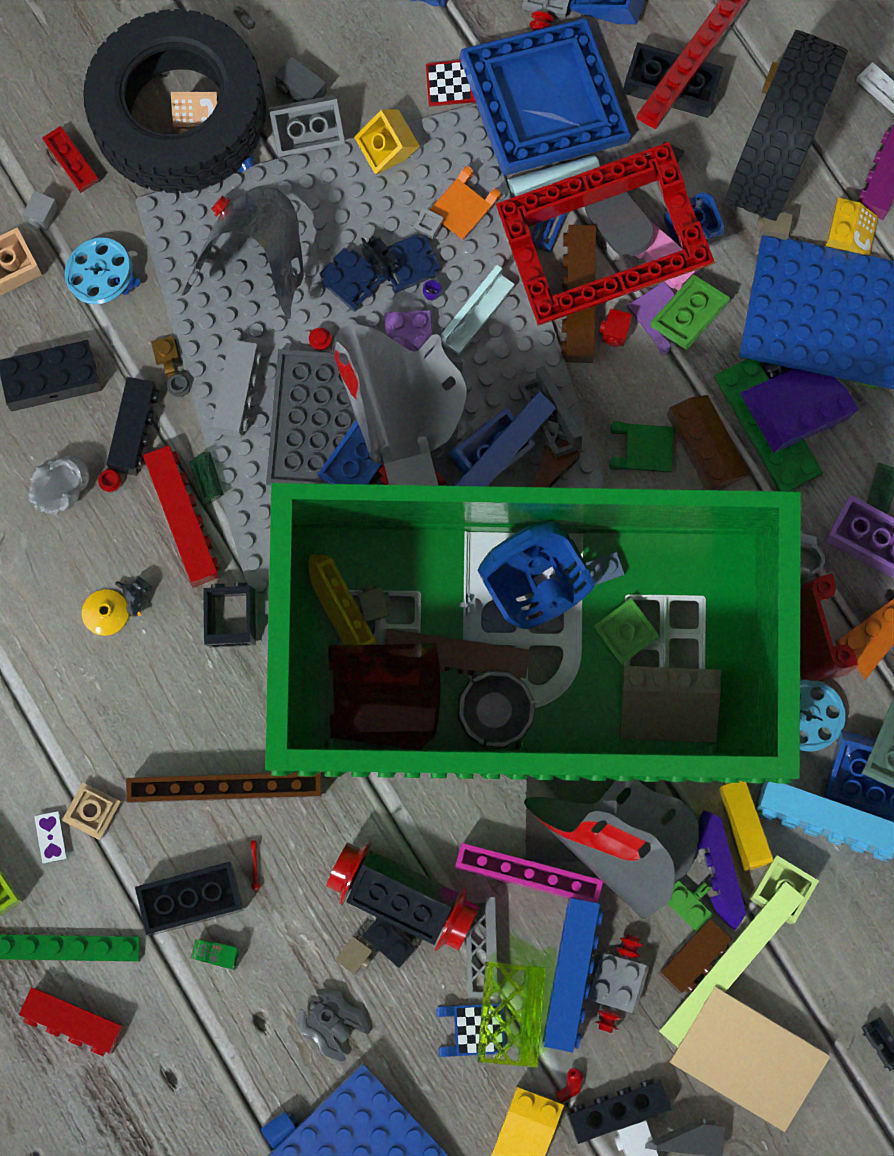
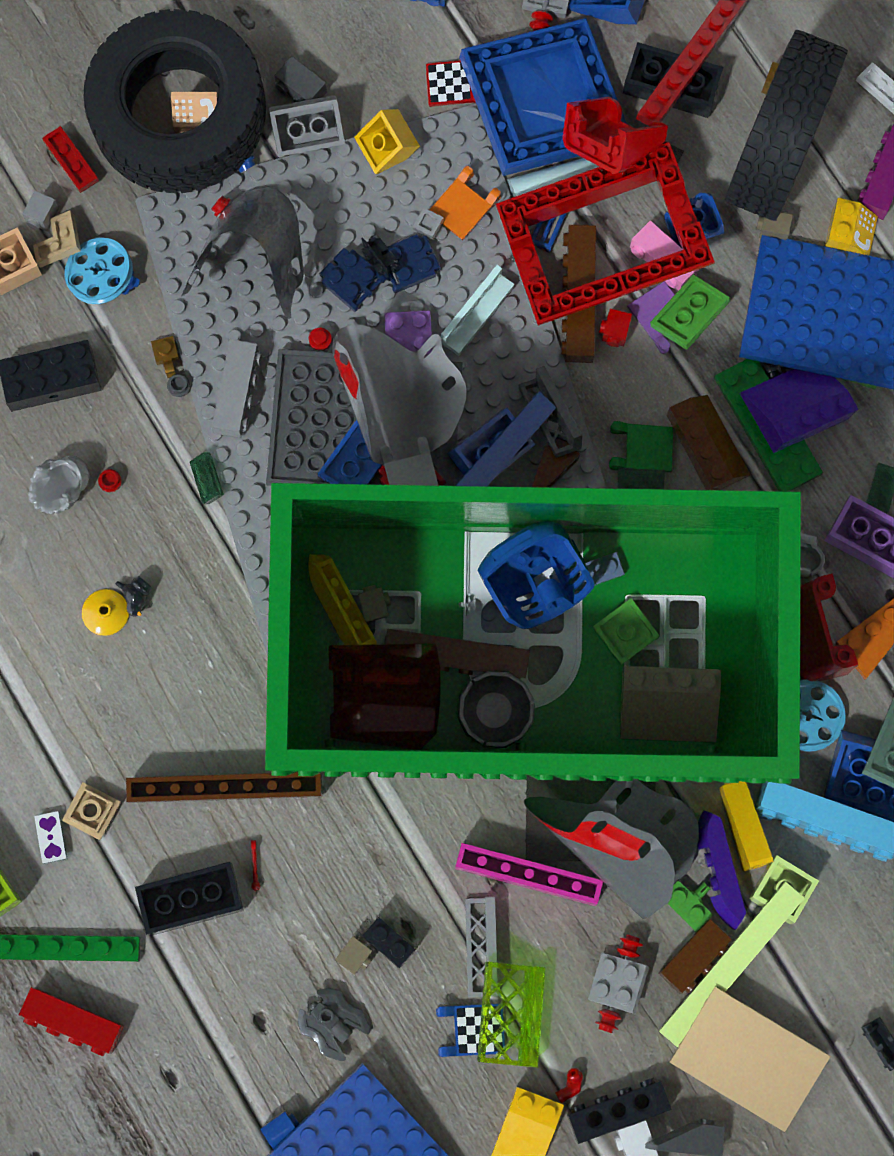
black brick [106,377,159,476] -> none
red brick [143,446,221,588] -> none
green leg [191,939,240,971] -> none
black window [203,582,256,648] -> none
black brick [326,842,480,951] -> none
dark purple hinge [423,280,441,301] -> none
blue brick [541,898,603,1053] -> none
dark grey tile [585,192,654,256] -> none
none -> tan plate [33,210,81,268]
none -> red windscreen [563,97,668,174]
none -> clear green plate [617,468,665,490]

